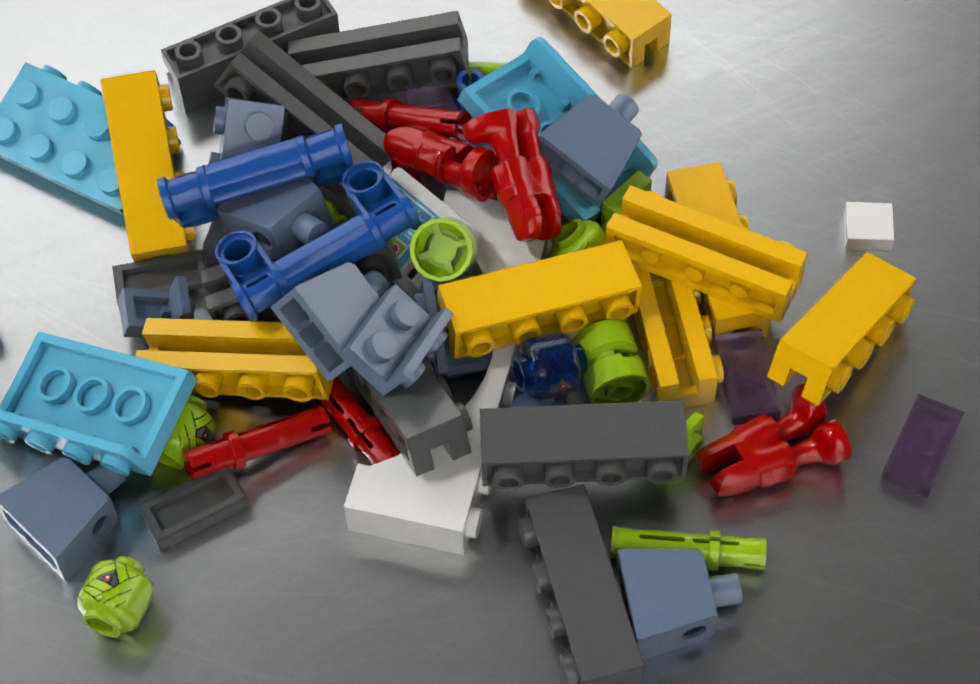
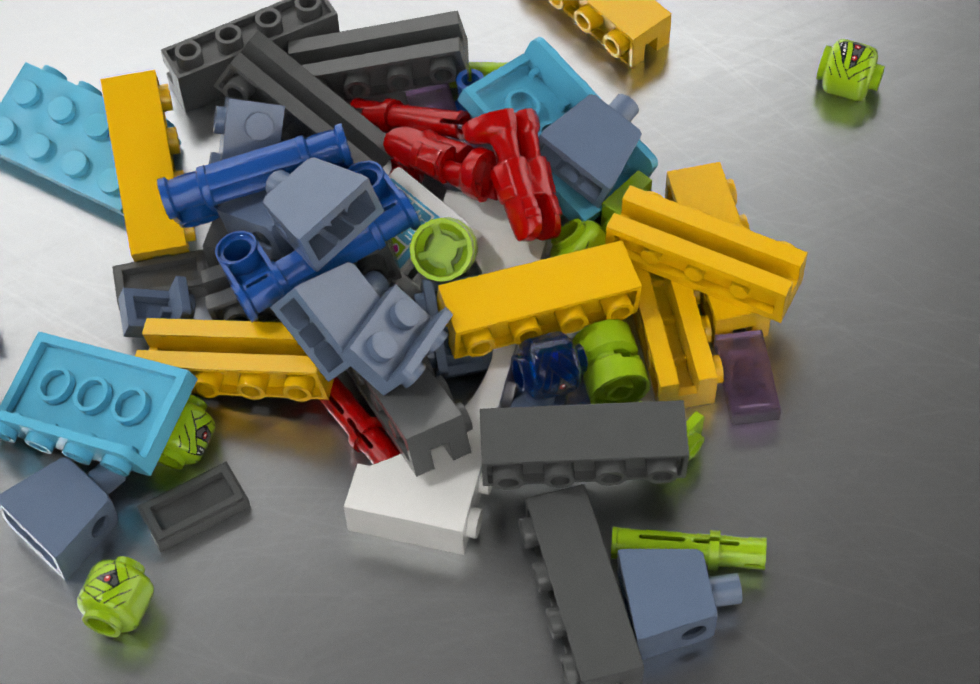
red pin [182,404,332,481] -> none
red piece [695,382,852,497] -> none
yellow brick [767,252,917,406] -> none
white tile [844,202,894,251] -> none
clear purple plate [881,394,965,498] -> none
none -> sand blue torso [263,157,384,272]
none -> lime head [816,38,885,102]

